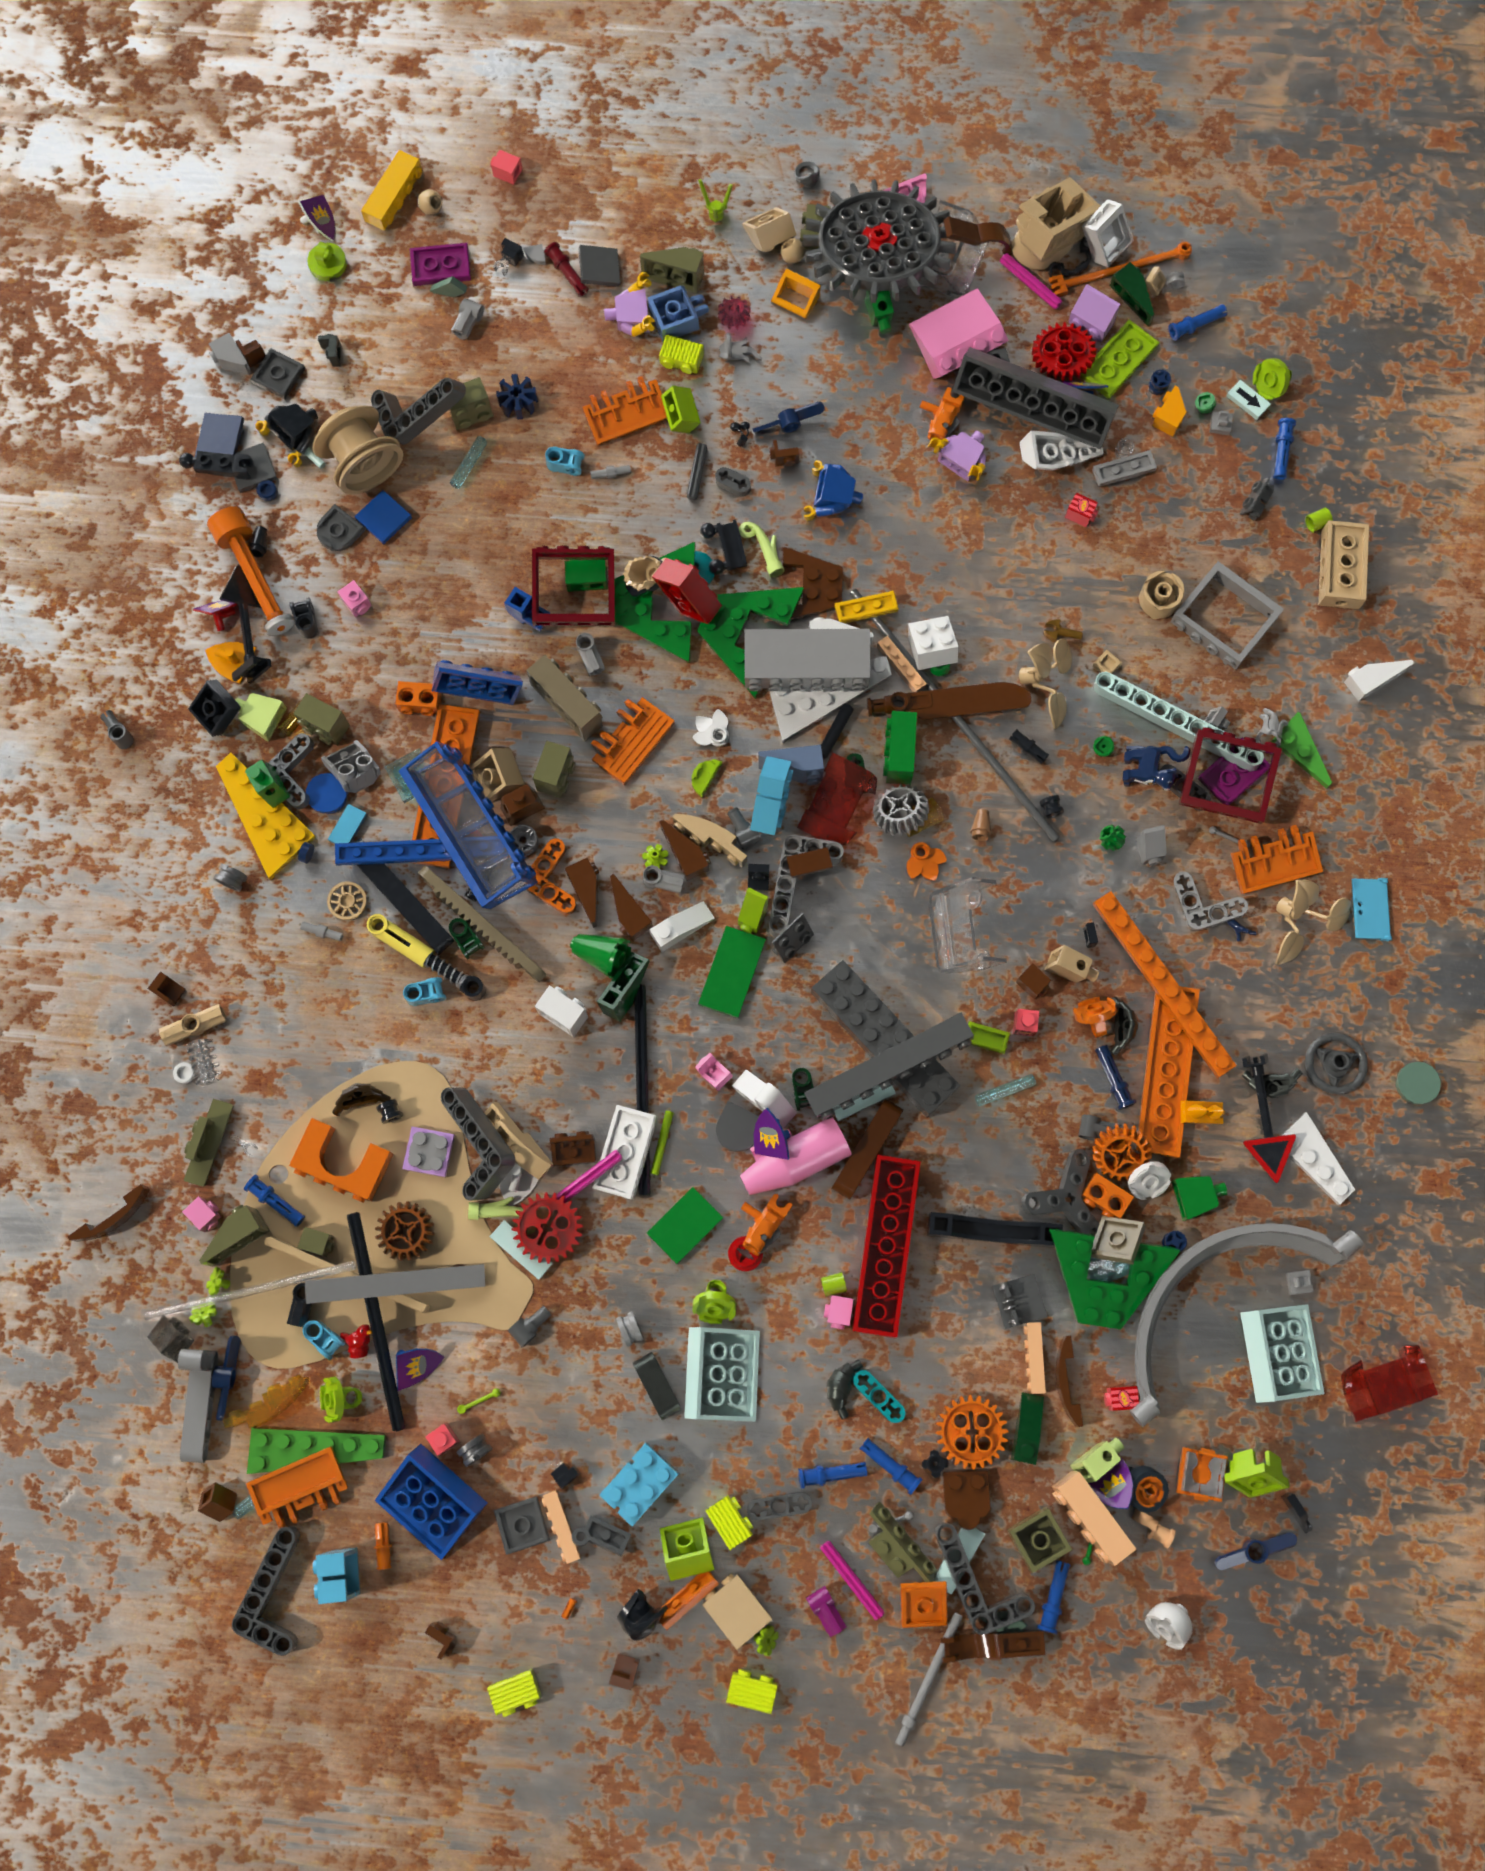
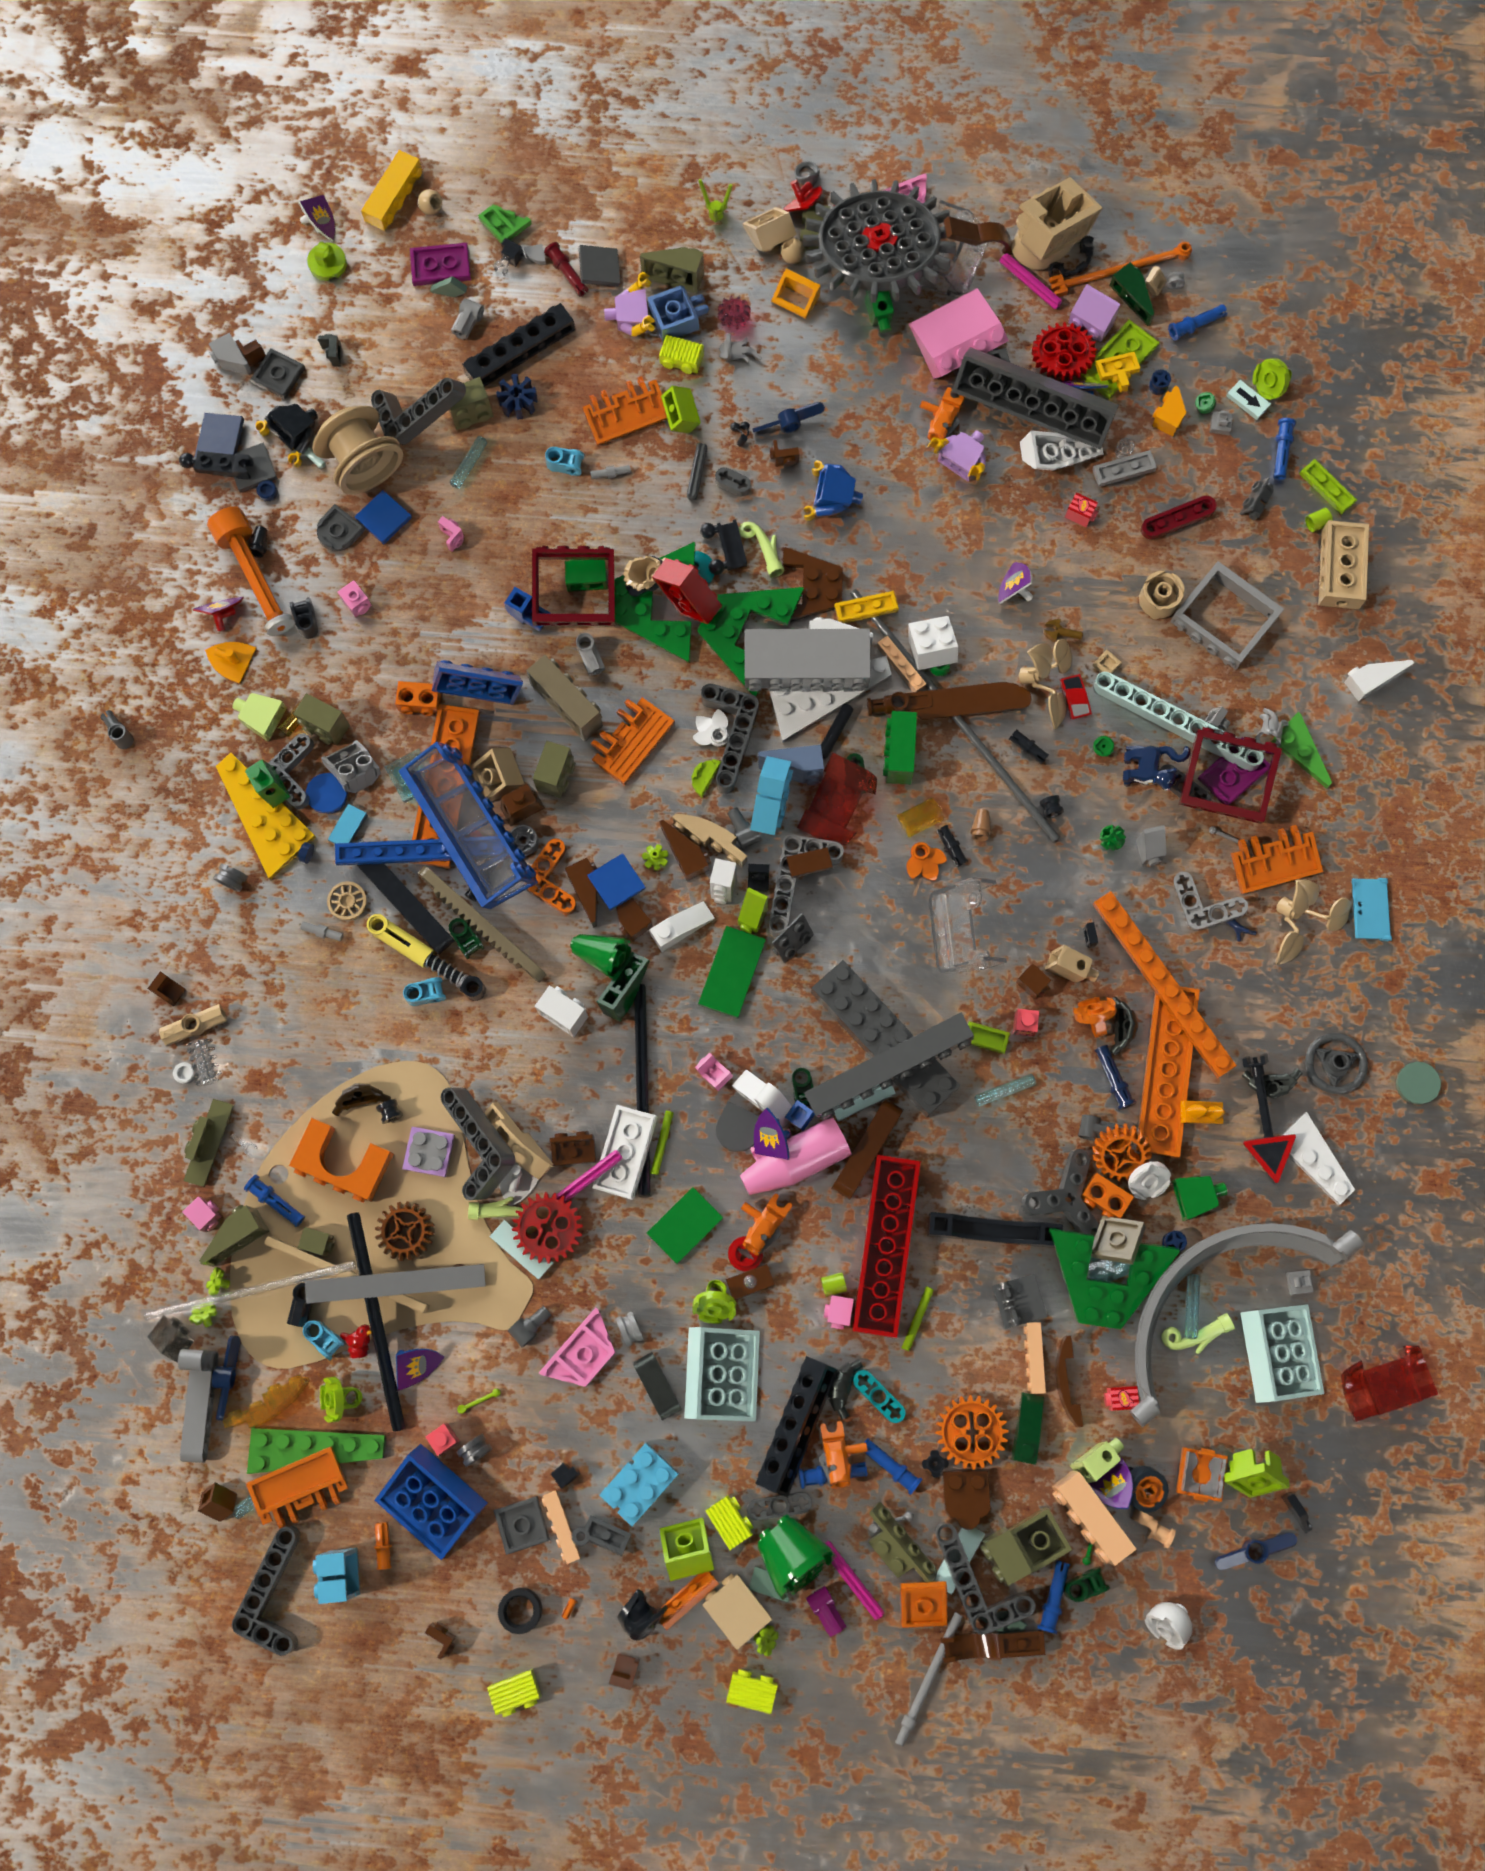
reddish brown slope [67,1184,150,1242] -> none
black brick [188,679,241,737] -> none
black piece [219,564,272,684] -> none
coral brick [490,150,522,185] -> none
light grey piece [643,865,685,894] -> none
light grey gear [873,783,929,837] -> none
white window [1082,199,1134,267] -> none
none -> bright pink bracket [438,516,464,552]
none -> black brick [462,303,576,387]
none -> bright green wing [478,204,532,243]
none -> black tyre [497,1588,542,1634]
none -> bright pink wing [539,1307,616,1387]
none -> blue tile [587,853,646,911]
none -> dark grey beam [701,683,759,794]
none -> white brick [710,858,737,904]
none -> reddish brown piece [726,1264,775,1300]
none -> sand green tile [749,1566,789,1602]
none -> black brick [755,1356,838,1498]
none -> green cone [757,1514,836,1600]
none -> red shield [782,180,823,212]
none -> blue tile [785,1100,815,1131]
none -> orange piece [819,1421,868,1489]
none -> lime bar [901,1286,934,1351]
none -> black pin [936,825,968,868]
none -> olive brick [980,1527,1032,1586]
none -> dark purple shield [998,562,1033,604]
none -> slope [1060,674,1092,719]
none -> dark green piece [1064,1566,1110,1602]
none -> yellow hinge [1095,352,1140,393]
none -> dark red plate [1141,496,1217,539]
none -> yellowish green plant [1161,1313,1235,1354]
none -> clear light blue axle [1185,1274,1200,1340]
none -> lime tile [1299,459,1357,515]

